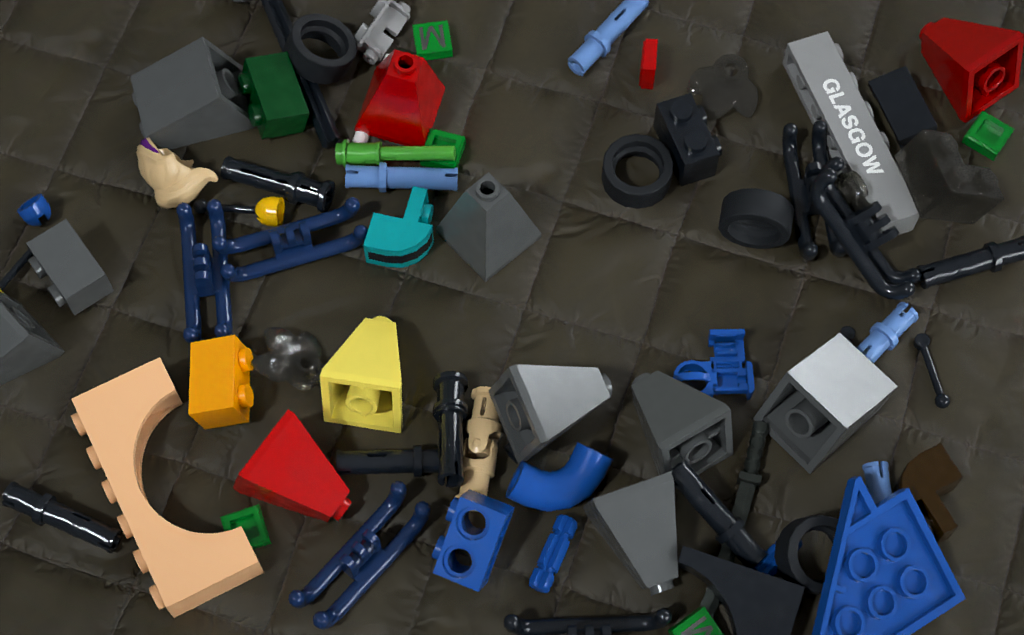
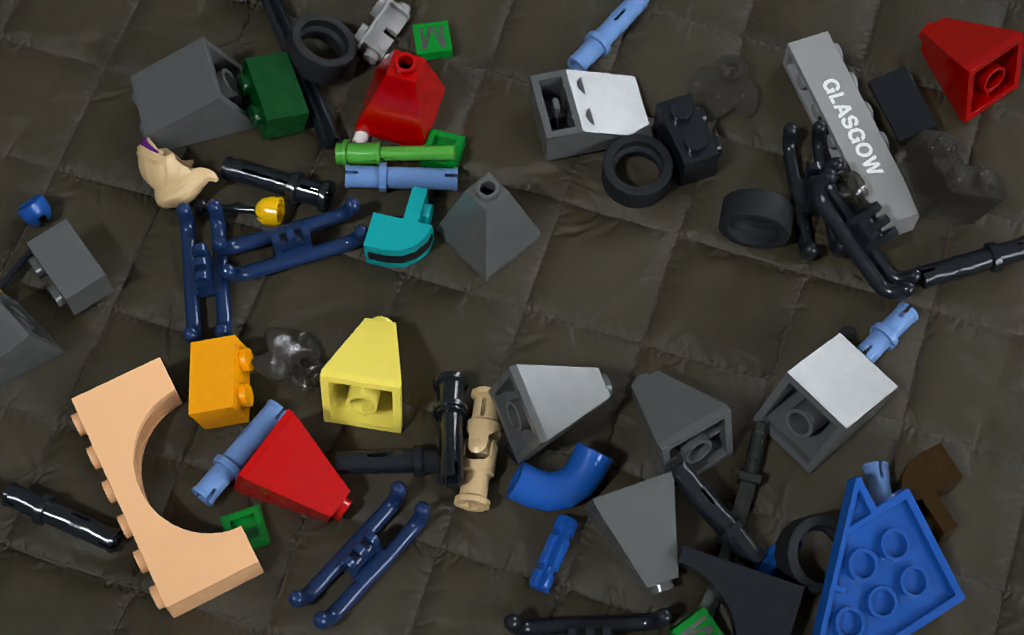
blue brick [432,489,515,592] -> none
red tile [639,38,658,90] -> none
blue piece [673,329,755,400] -> none
black hinge [913,333,950,409] -> none
green tile [961,110,1014,161] -> none
none -> medium blue pin [191,399,286,506]
none -> dark grey slope [529,69,653,161]

